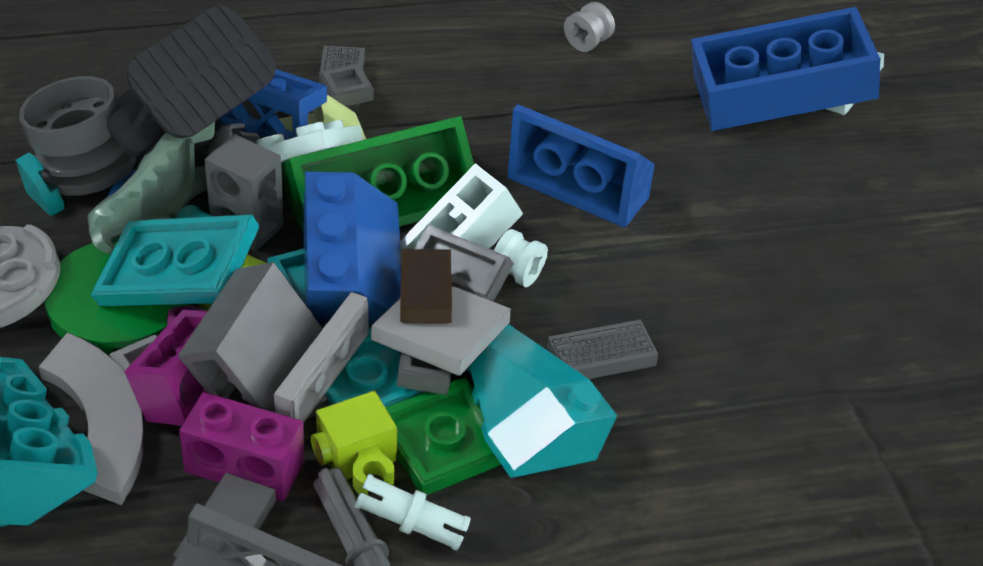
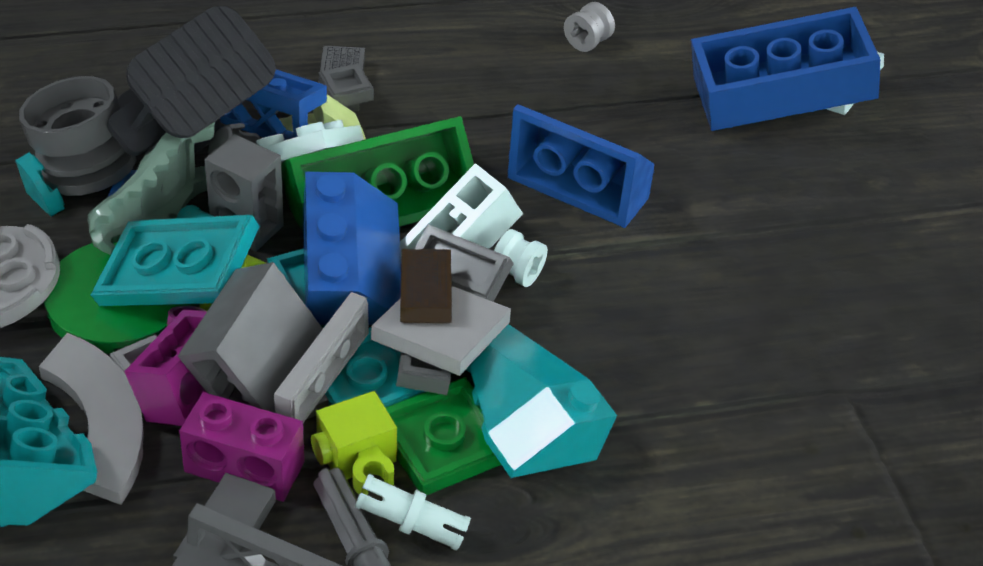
dark grey tile [547,319,658,379] -> none

